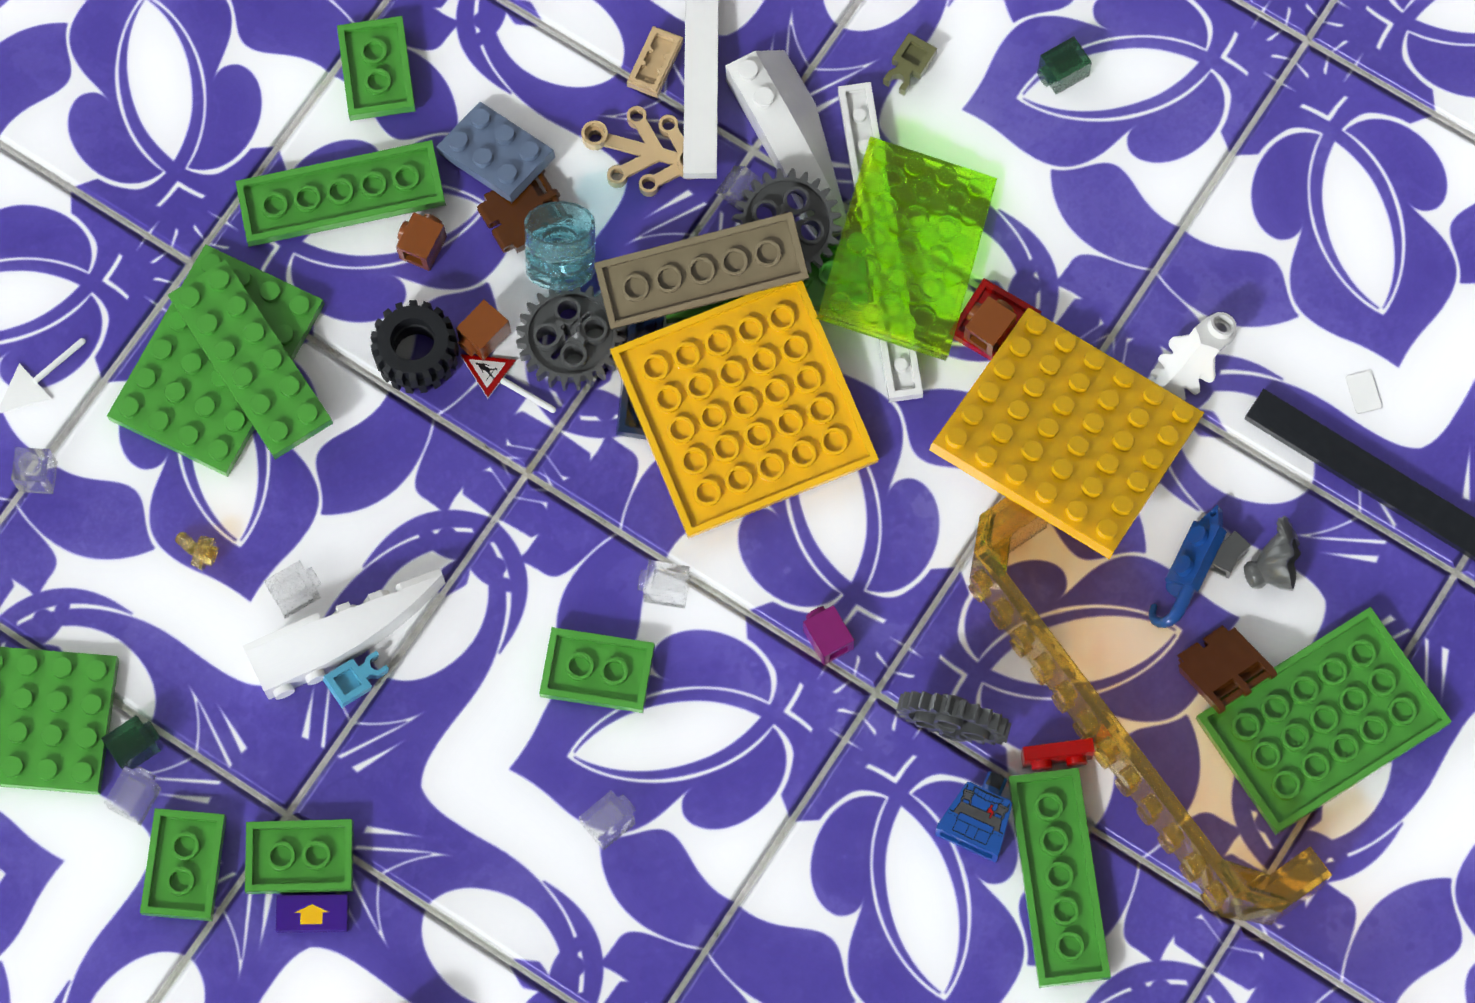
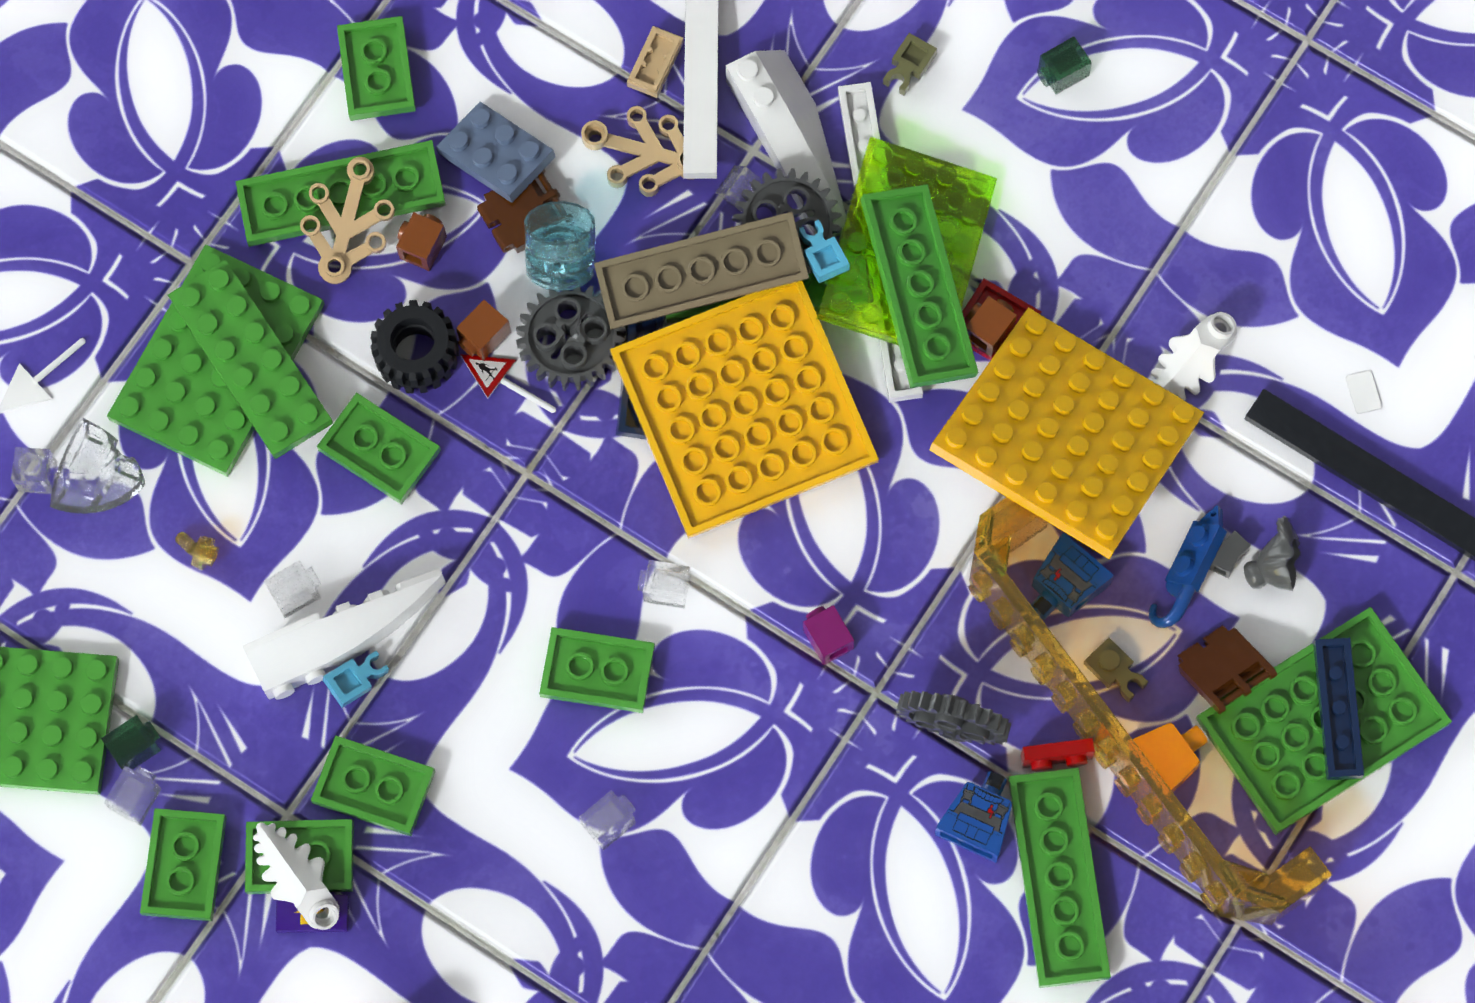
none -> clear brick [50,418,145,514]
none -> white plant [253,822,339,930]
none -> tan plant [300,157,395,284]
none -> bright green plate [311,735,436,836]
none -> bright green plate [317,392,441,505]
none -> medium azure plate [799,220,850,283]
none -> bright green plate [861,184,979,388]
none -> torso [1029,532,1114,620]
none -> olive plate [1084,638,1148,703]
none -> light orange torso [1117,723,1208,808]
none -> dark blue plate [1313,638,1364,780]

